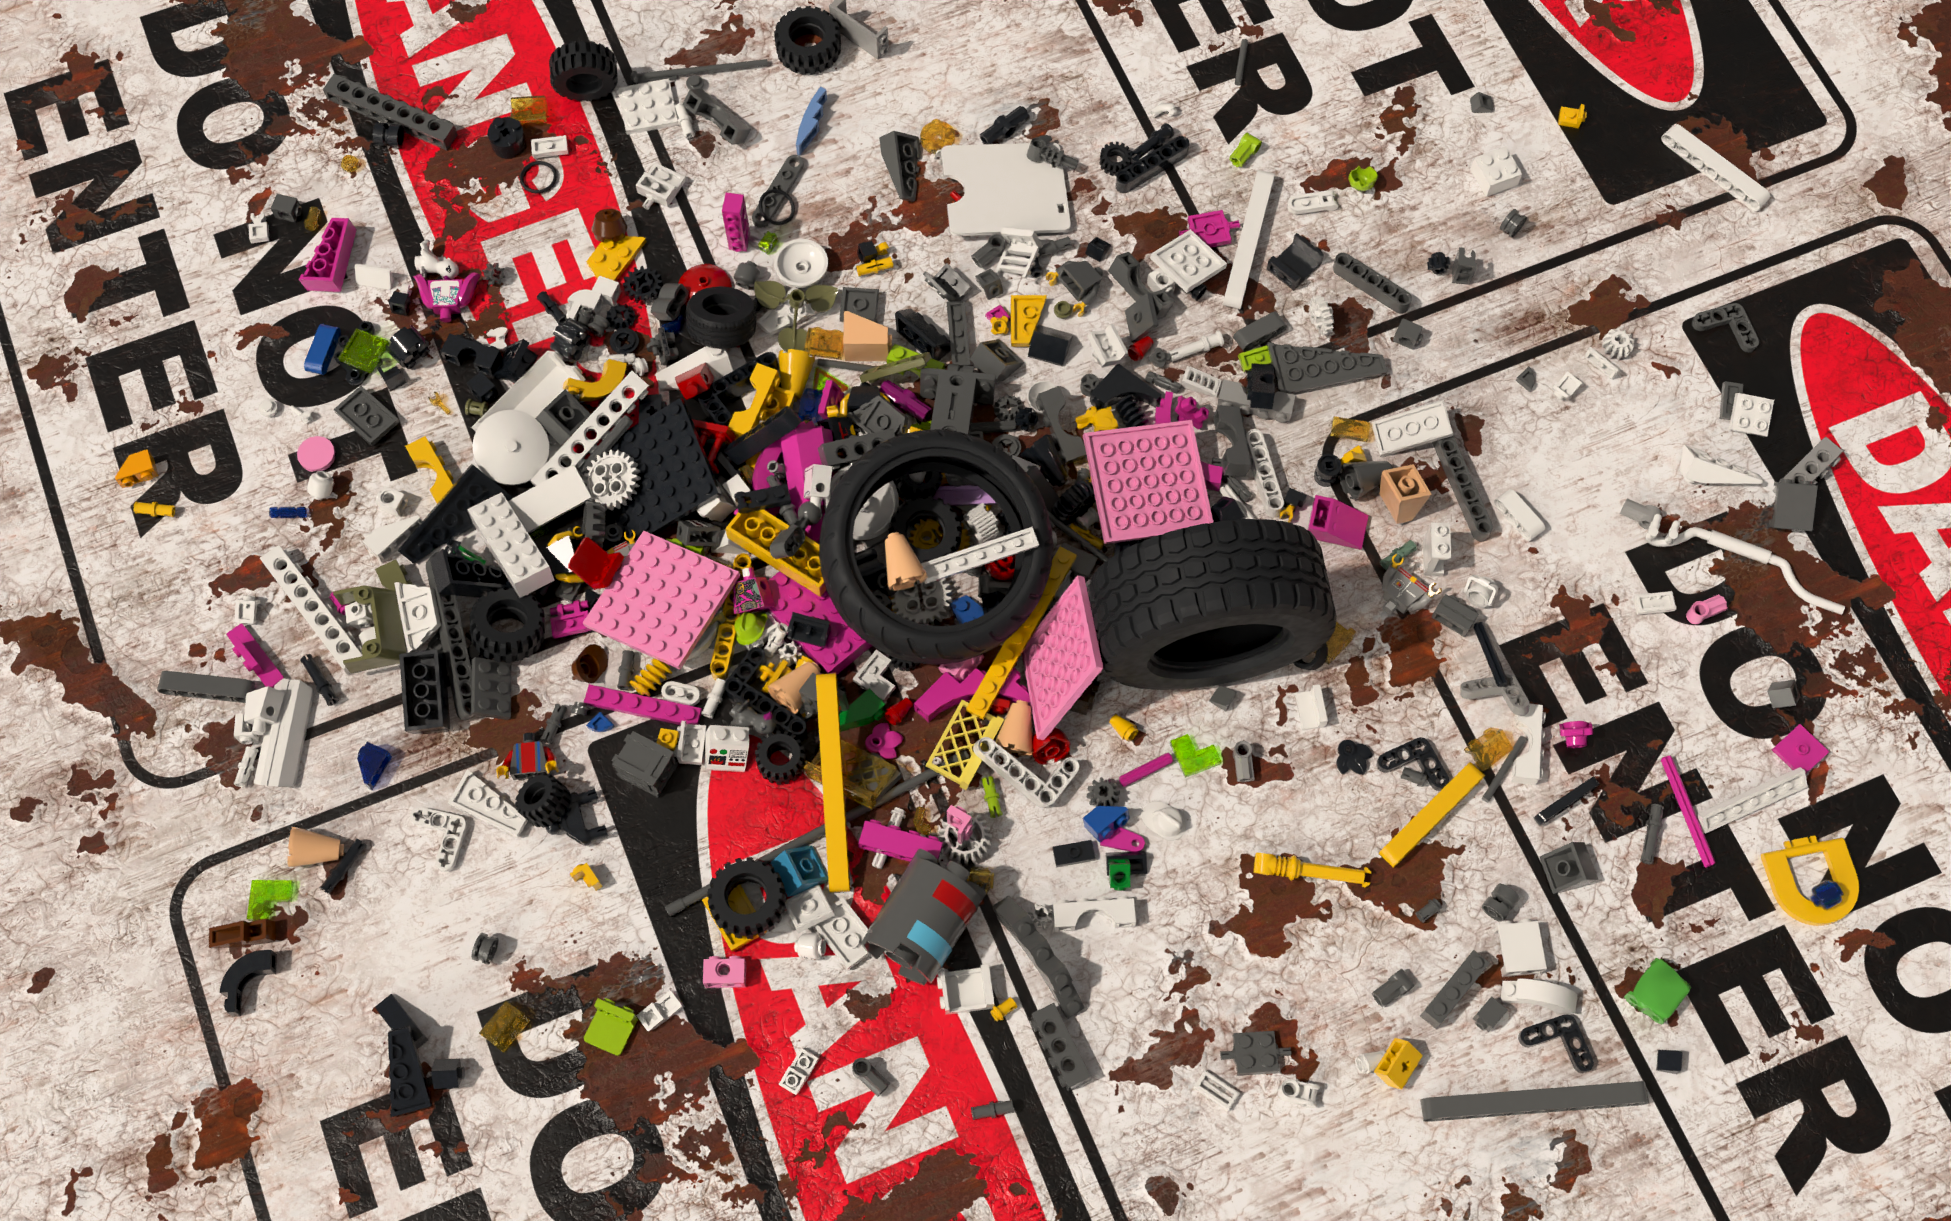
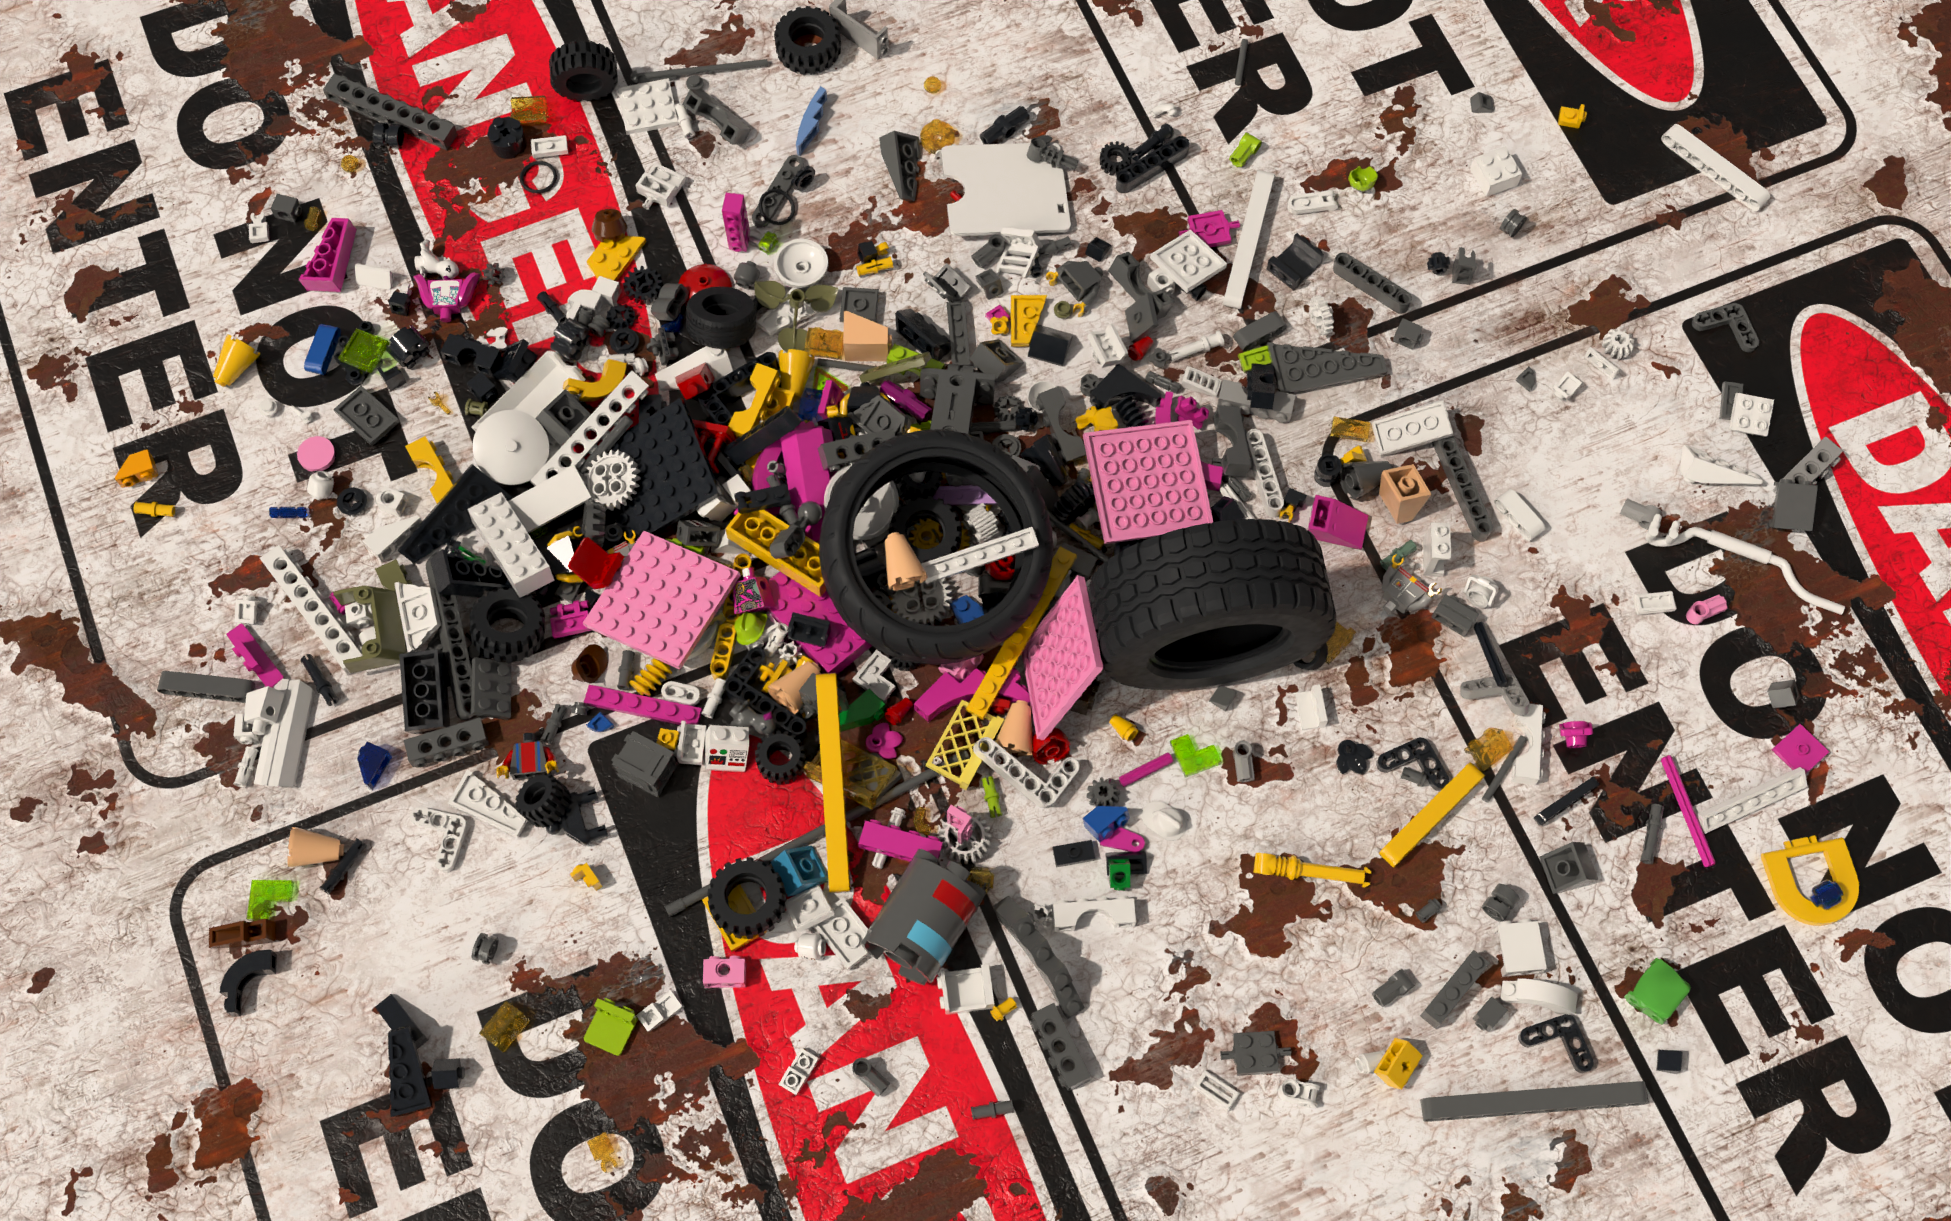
white torso [804,464,832,509] -> none
none -> yellow cone [213,334,261,387]
none -> black gear [337,487,368,517]
none -> dark grey brick [404,718,490,768]
none -> clear yellow plate [587,1132,618,1173]
none -> black gear [791,165,815,190]
none -> clear yellow plate [924,76,941,93]

